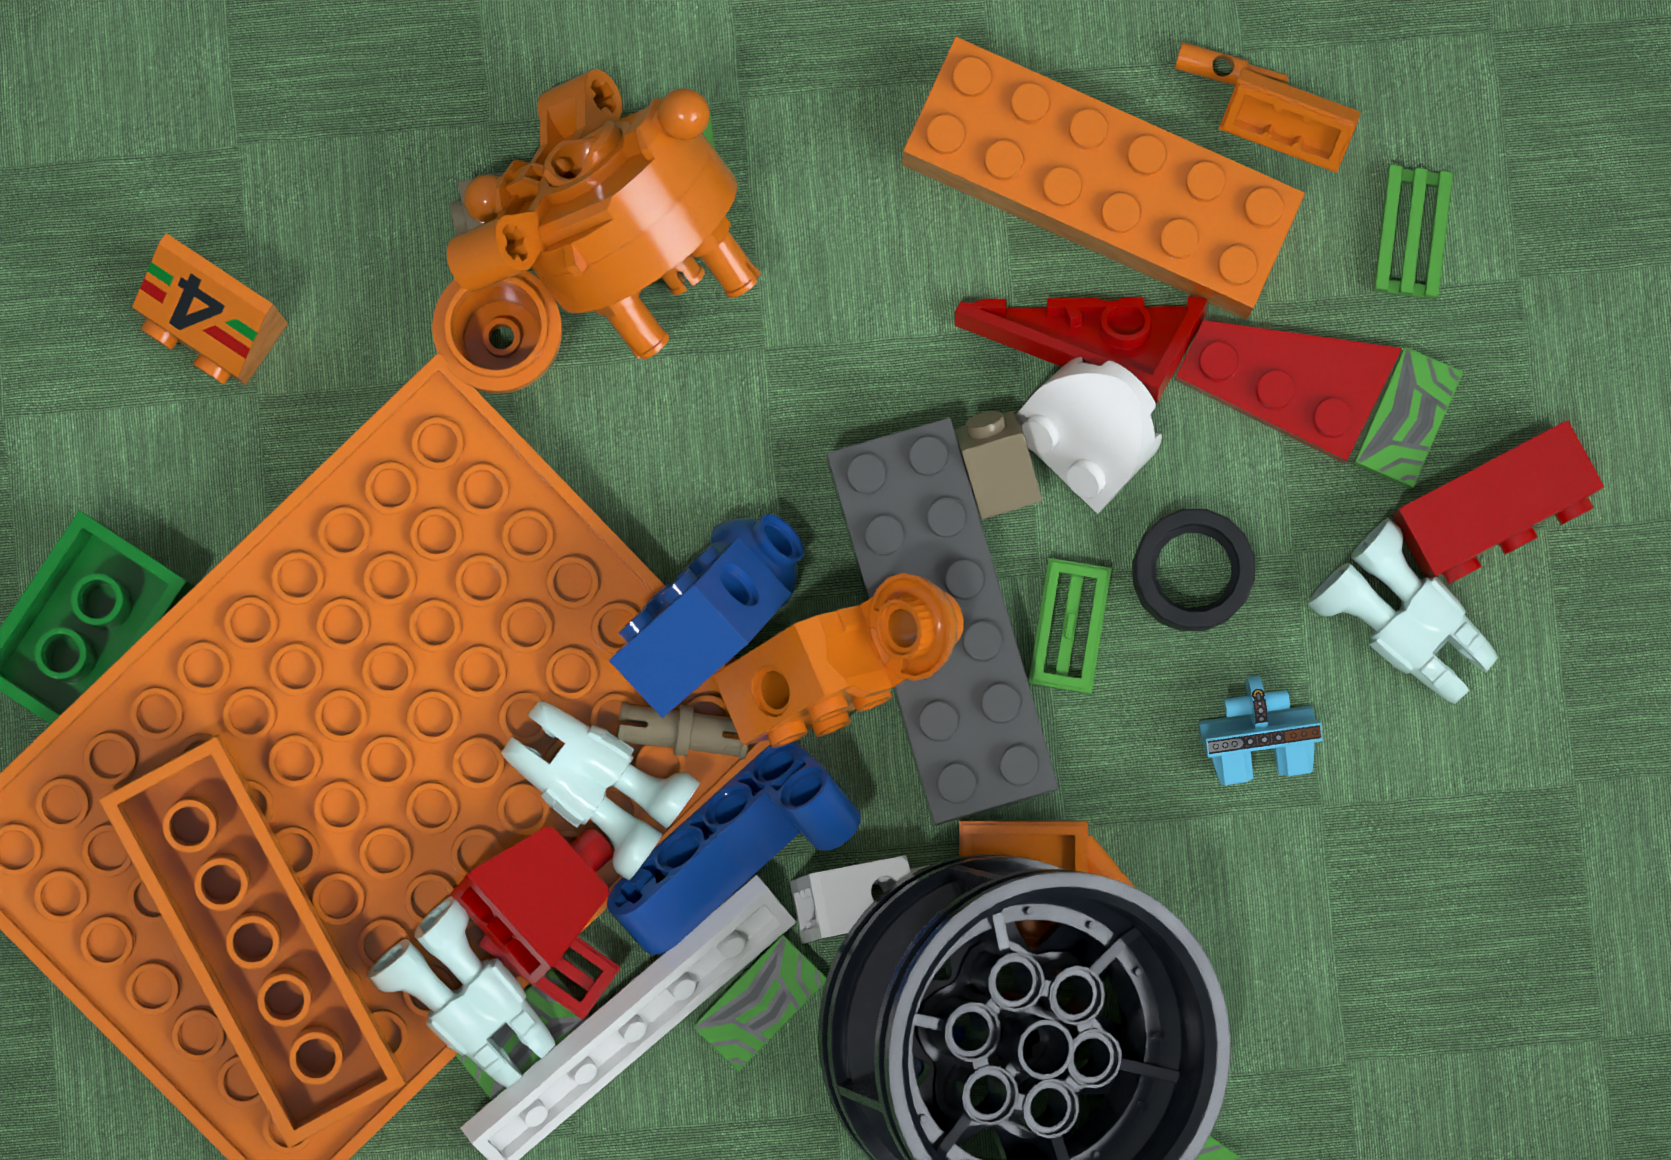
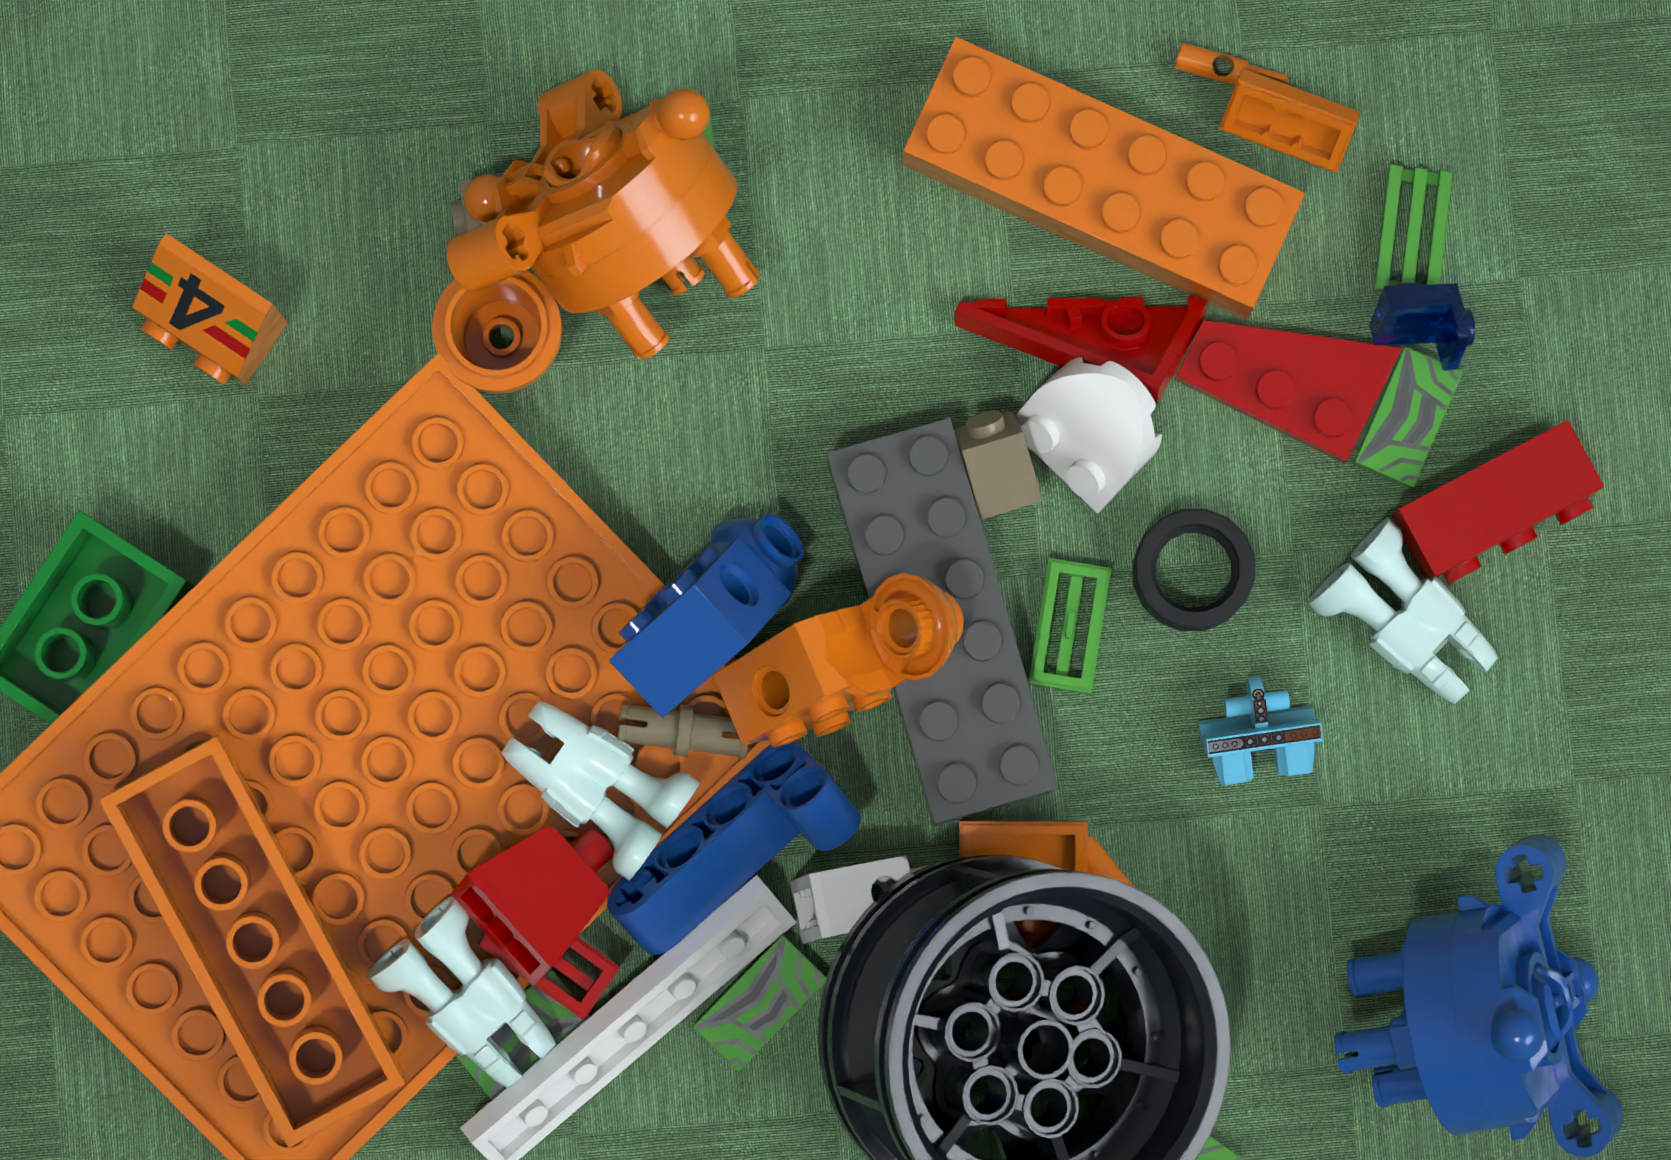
none -> blue piece [1334,835,1624,1157]
none -> clear blue bracket [1369,283,1475,371]

